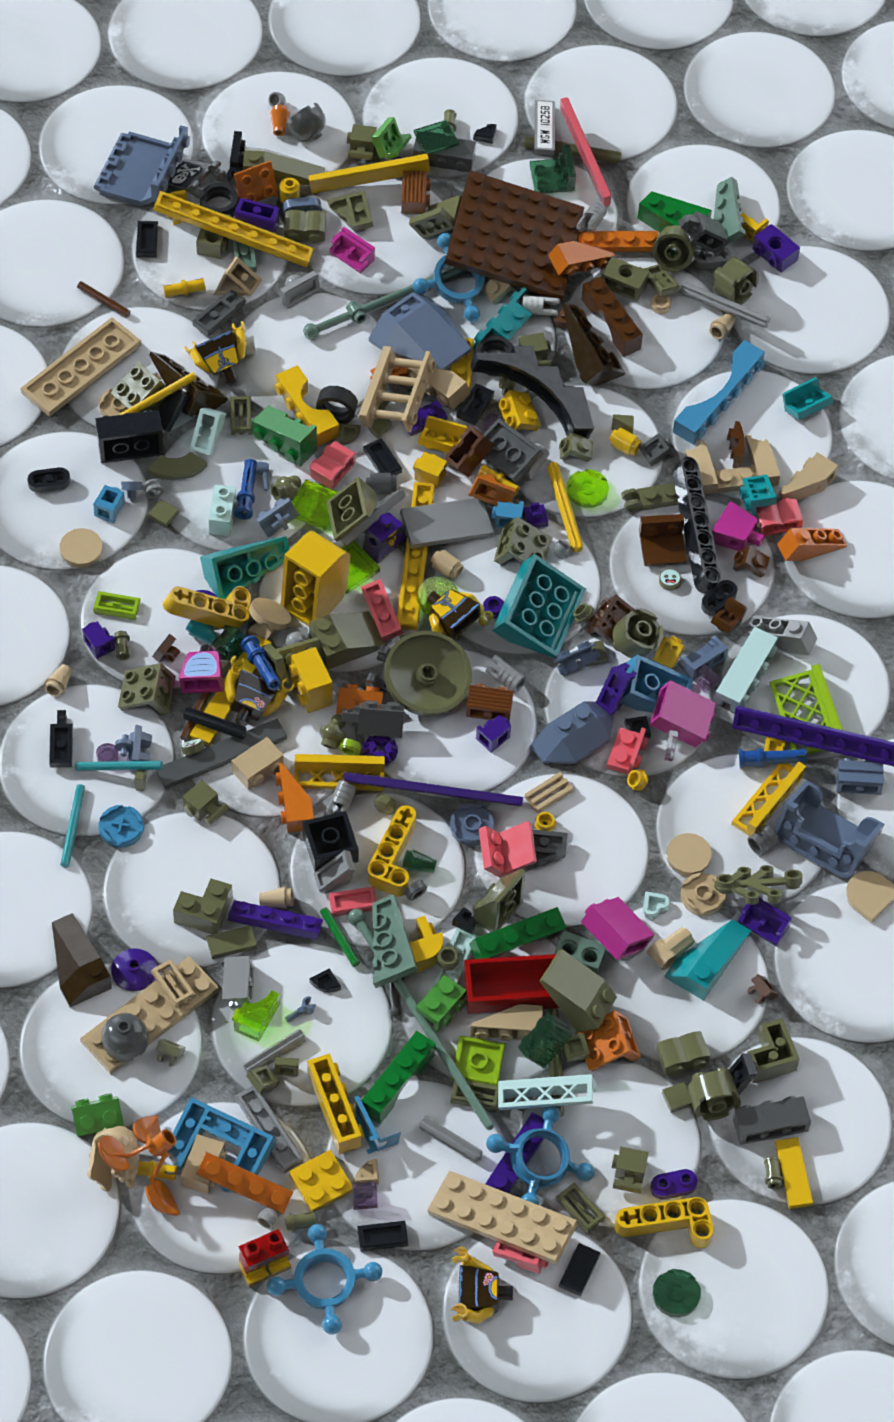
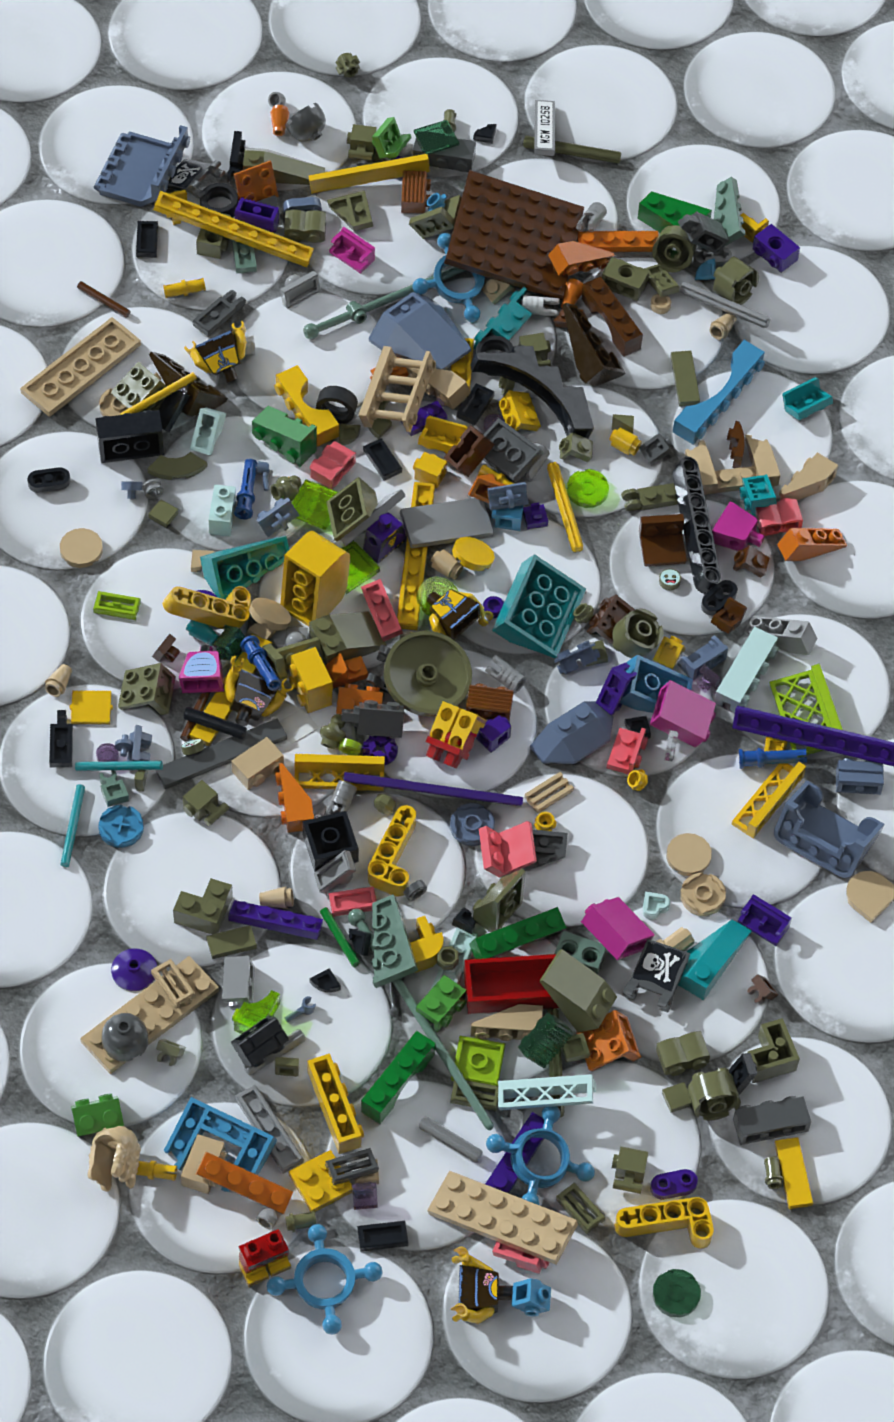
dark brown wedge [52,913,112,1007] -> none
dark purple brick [82,621,115,659] -> none
dark azure brick [93,485,125,523] -> none
orange plant [97,1115,181,1216] -> none
olive pin [113,631,130,660] -> none
tan slope [214,257,262,296] -> none
olive tile [230,396,252,435] -> none
olive tile [246,1065,280,1094] -> none
yellow brick [279,178,300,204] -> none
dark azure piece [354,1095,401,1154] -> none
dark grey brick [366,473,397,494] -> none
clear green cone [402,849,437,873] -> none
olive bracket [494,517,551,565] -> none
clear green bracket [529,145,576,194] -> none
light grey hinge [554,539,571,559] -> none
black tile [559,1243,601,1297] -> none
coral tile [560,97,611,207] -> none
olive plant [714,865,803,905] -> none
flat silver wheel [747,825,779,856] -> none
none -> yellow piece [69,691,113,724]
none -> sand green plate [100,770,129,807]
none -> tan tile [191,550,214,572]
none -> black brick [231,1015,289,1067]
none -> white sticker [279,708,318,744]
none -> orange slope [325,654,369,689]
none -> dark grey tile [325,1148,379,1185]
none -> olive gear [335,53,360,77]
none -> black tile [349,928,372,956]
none -> hips [425,701,487,769]
none -> dark azure plate [427,193,447,211]
none -> yellow tile [452,537,495,571]
none -> sand blue hips [487,482,529,511]
none -> dark azure brick [512,1278,551,1317]
none -> orange cone [561,279,583,308]
none -> flag [623,939,691,1013]
none -> olive tile [670,351,700,406]
none -> dark azure tile [695,259,716,280]

